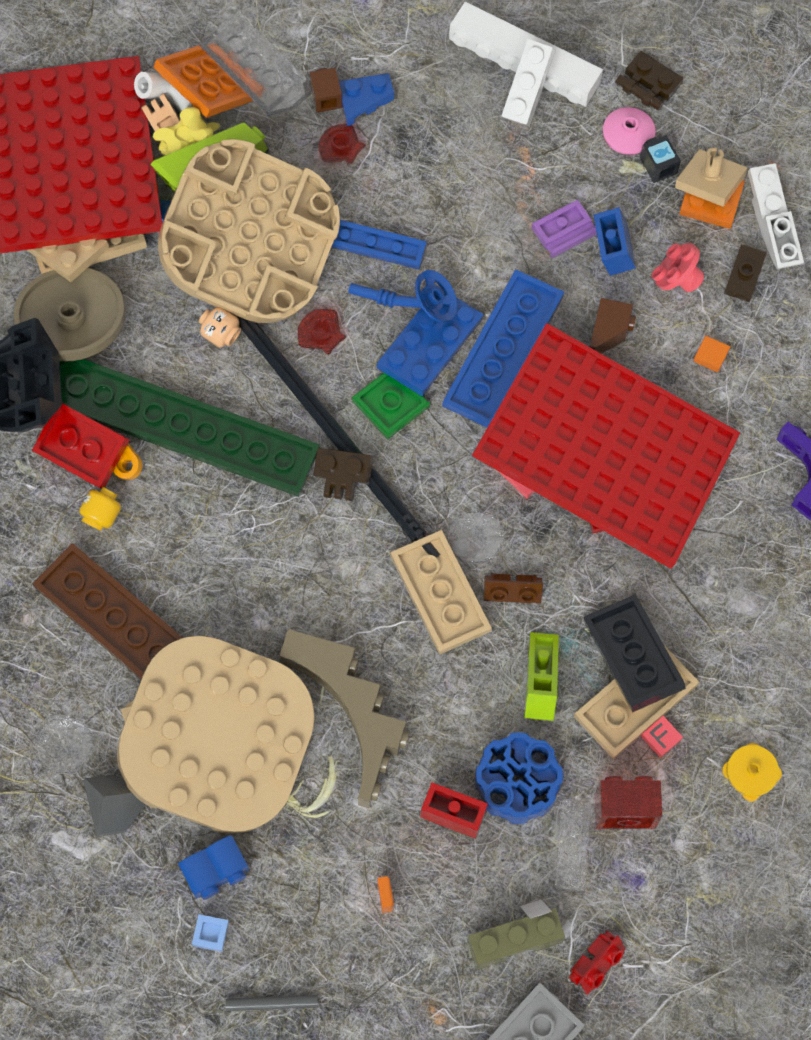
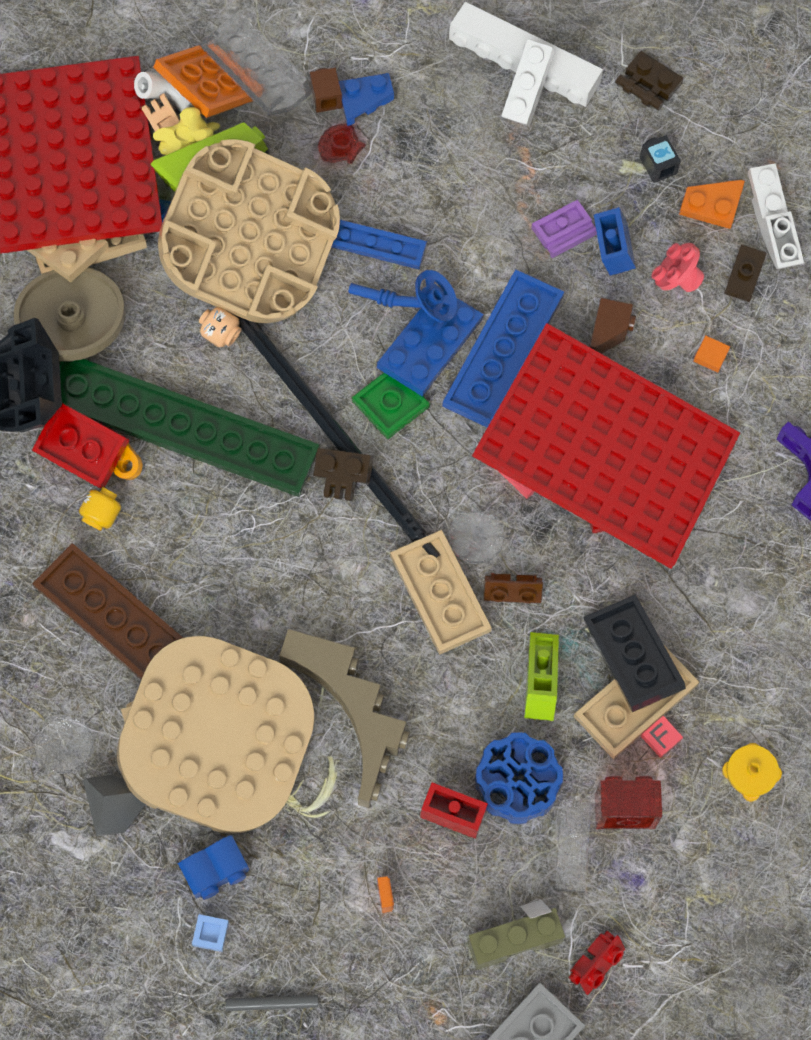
clear red animal [297,309,346,355] -> none
bright pink dish [603,107,655,155] -> none
tan tile [675,148,748,207] -> none

